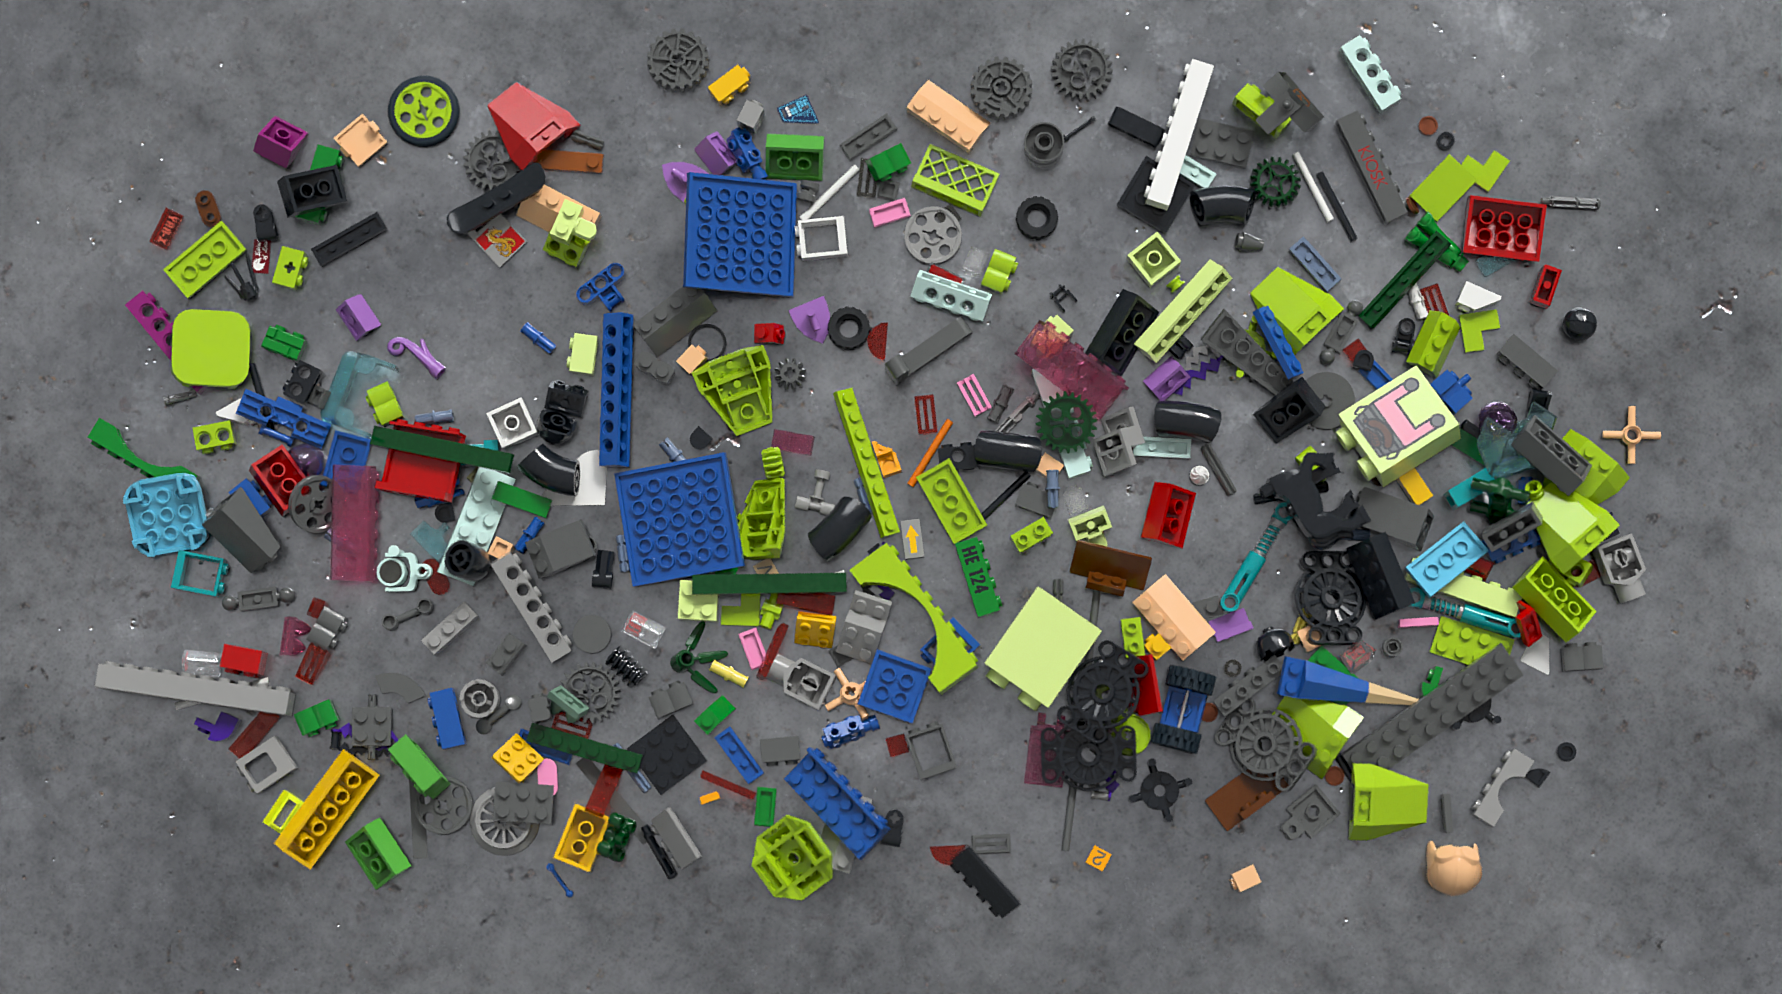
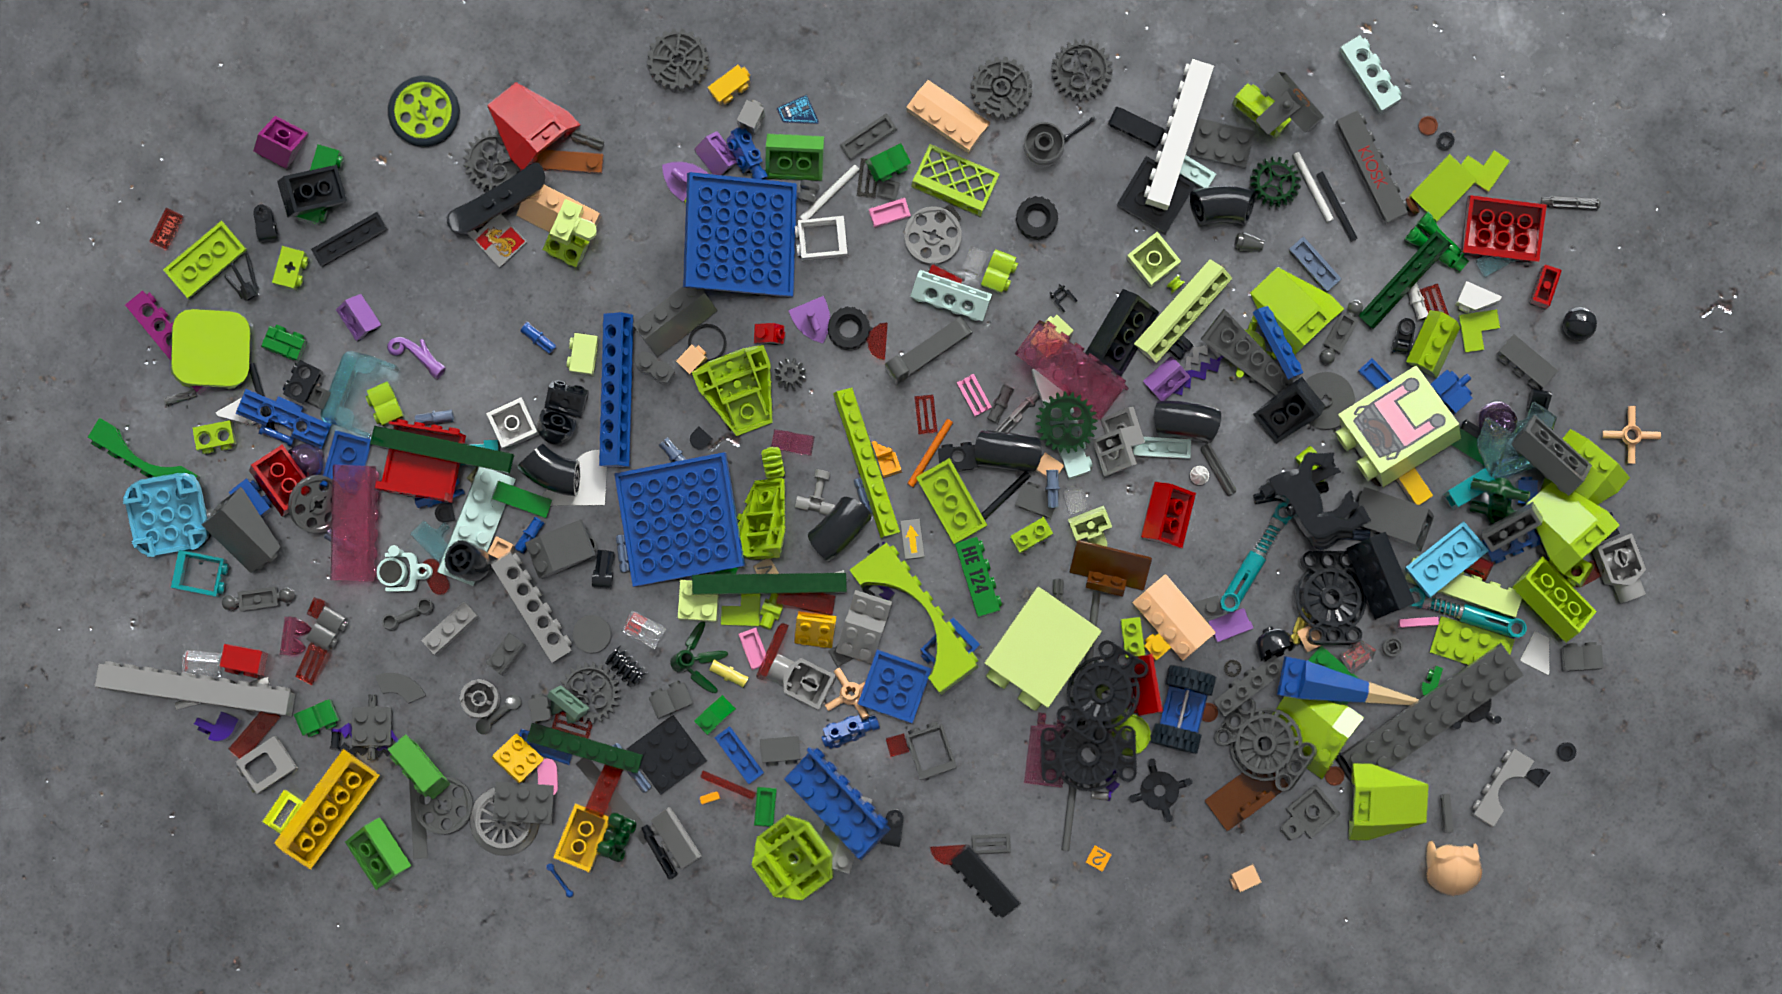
reddish brown plate [195,190,222,228] -> none
dark red sticker [252,239,271,274] -> none
light nougat piece [334,113,388,167] -> none
blue brick [427,688,467,750] -> none
blue piece [576,263,625,311] -> none
clear red tile [1343,338,1367,364] -> none
black tile [1352,350,1374,372] -> none
red panel [1515,600,1543,647] -> none
lime bush [1525,480,1544,500] -> none

